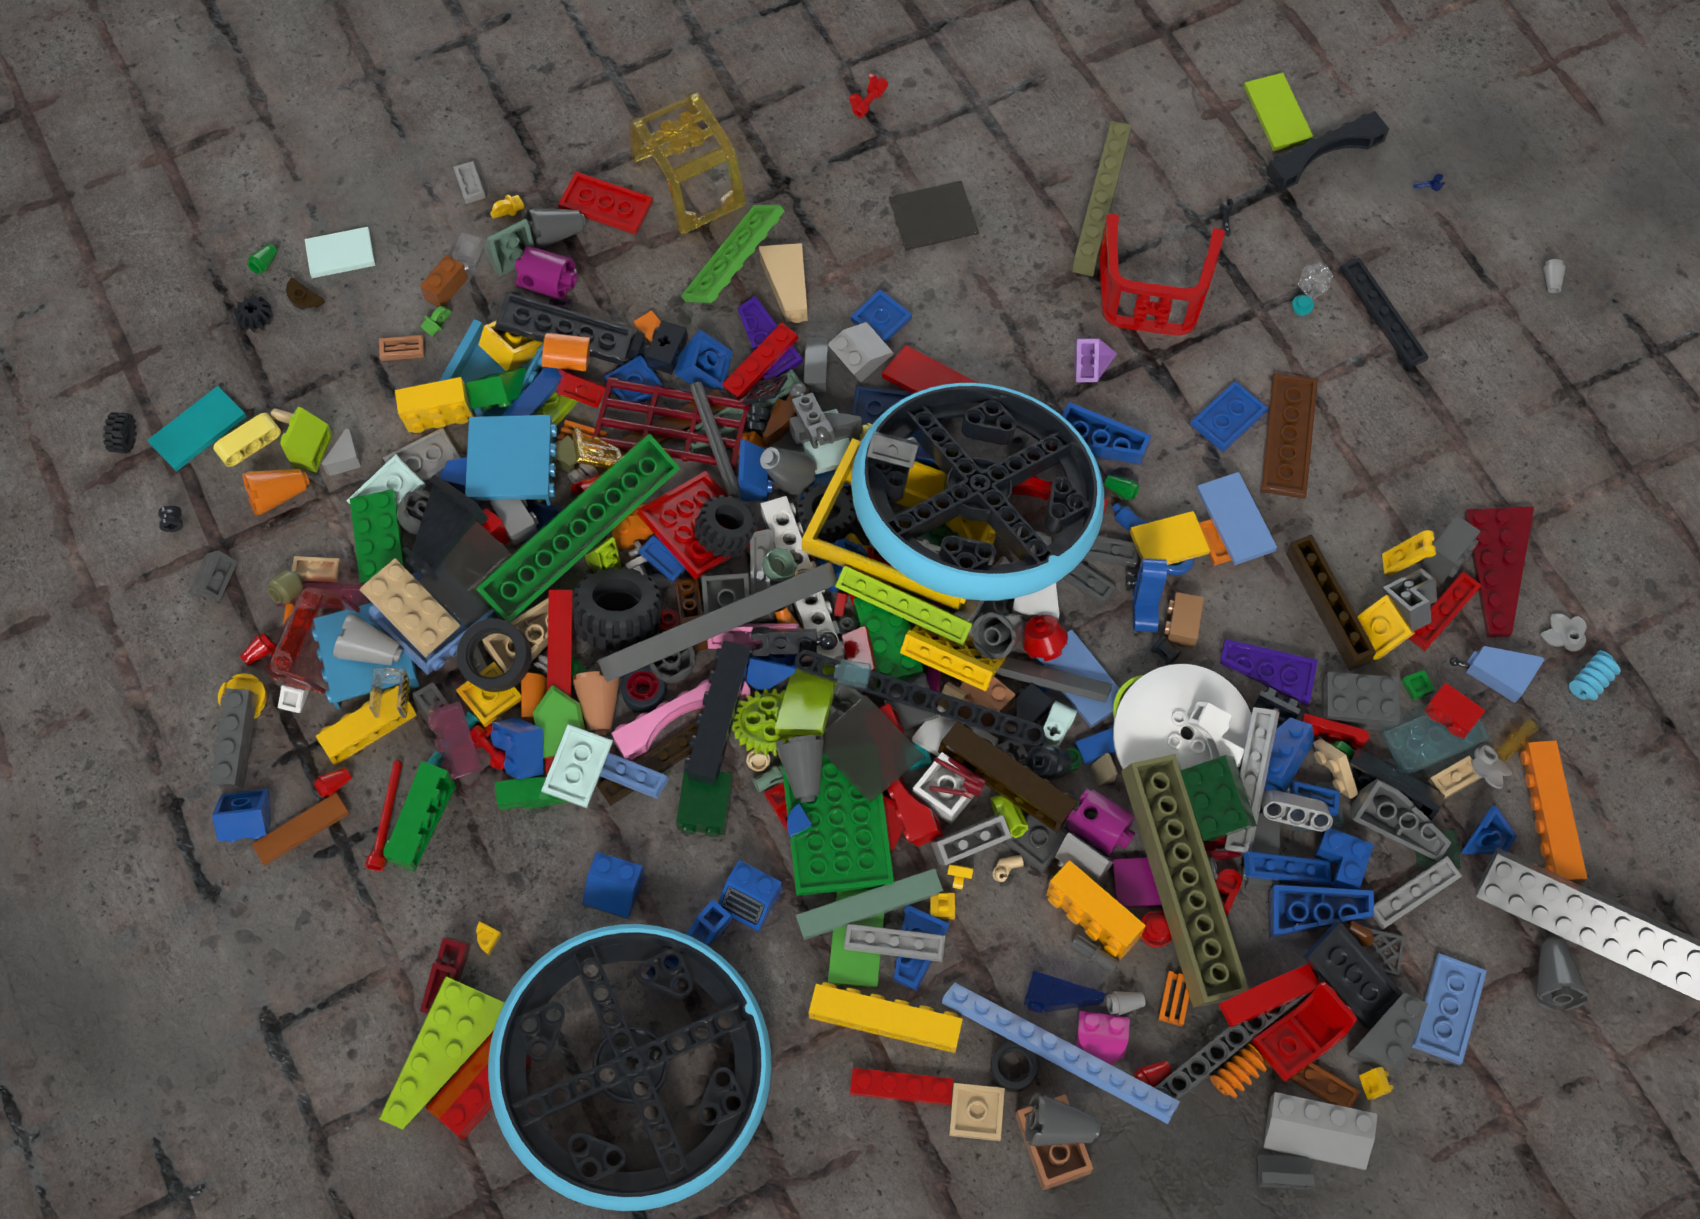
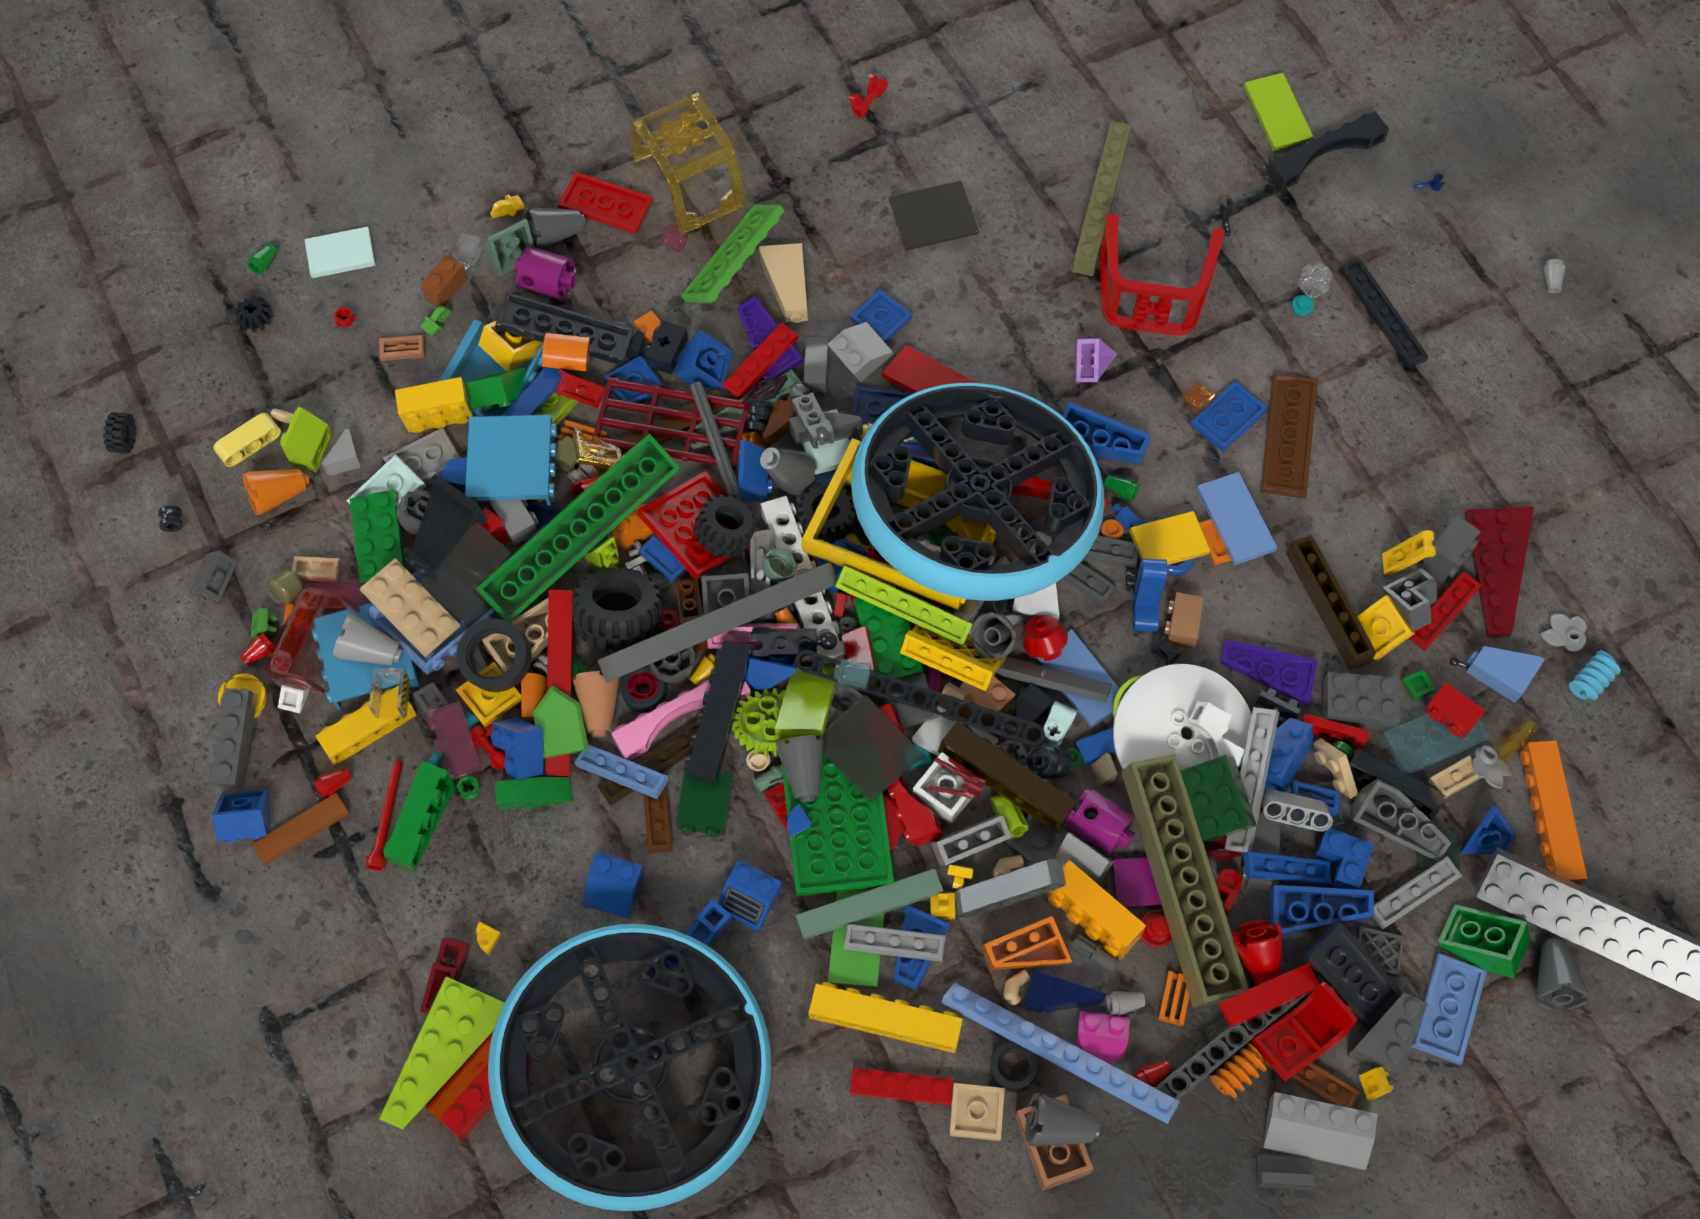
teal tile [147,386,247,472] -> none
dark brown plate [286,277,325,310] -> none
light grey plate [453,161,486,204] -> none
light aqua tile [541,724,613,808] -> none
dark grey panel [867,431,920,468] -> none
reddish brown arm [1346,920,1374,947] -> none
none -> bright green tile [251,608,277,638]
none -> red plate [334,307,356,328]
none -> green bush [457,776,480,800]
none -> reddish brown tile [643,784,673,854]
none -> clear pink wheel [662,225,688,252]
none -> yellow cone [689,654,717,687]
none -> beam [954,859,1066,918]
none -> orange wedge [981,916,1072,970]
none -> tan arm [1003,969,1030,1005]
none -> orange tile [1100,519,1124,540]
none -> clear orange plate [1183,383,1215,413]
none -> red cone [1232,920,1283,986]
none -> green slope [1438,904,1530,978]

